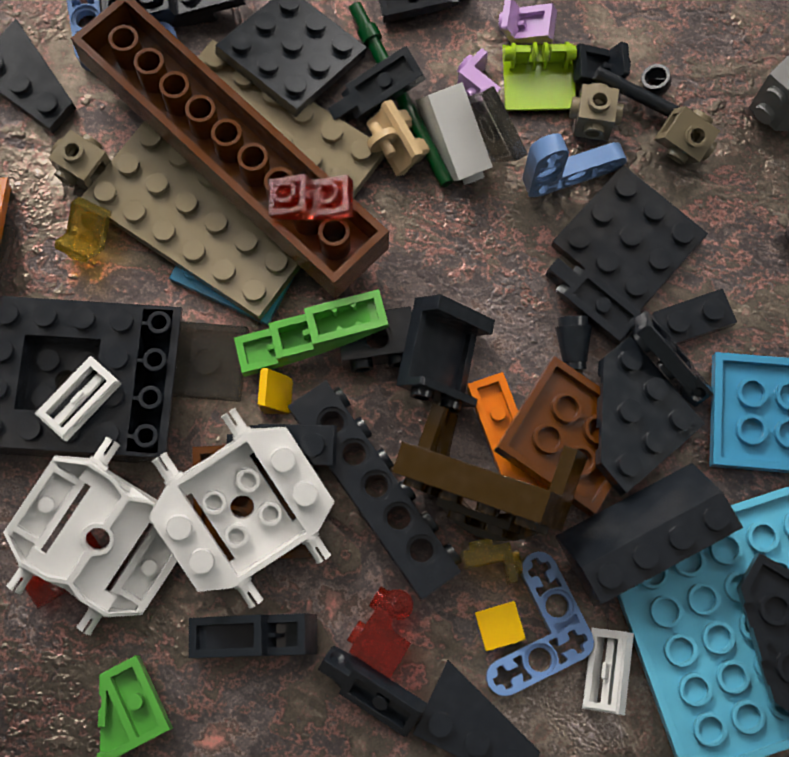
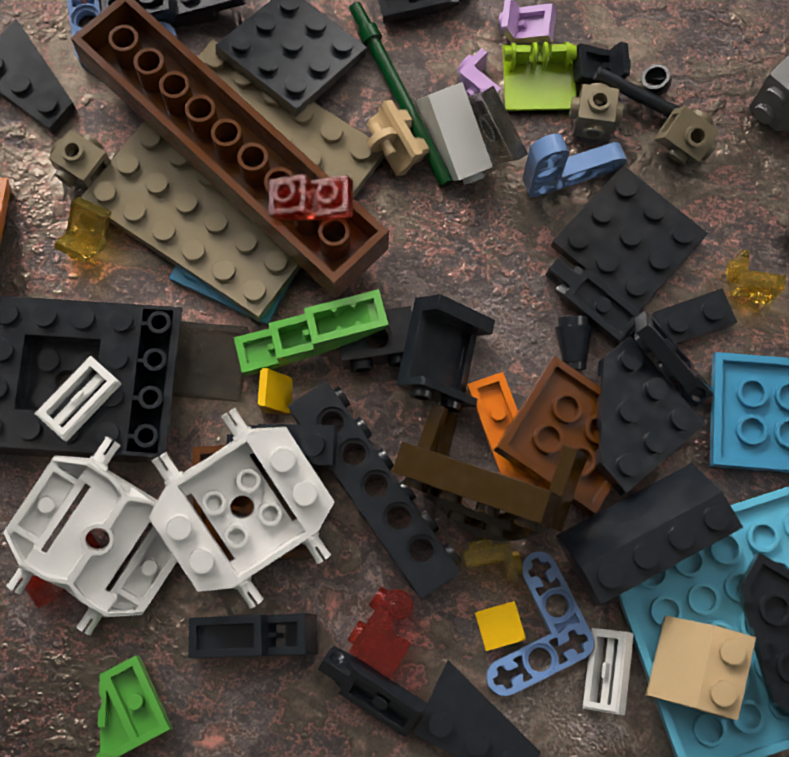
black hinge [328,46,426,122] -> none
none -> tan slope [646,616,756,720]
none -> clear yellow bracket [725,249,786,303]

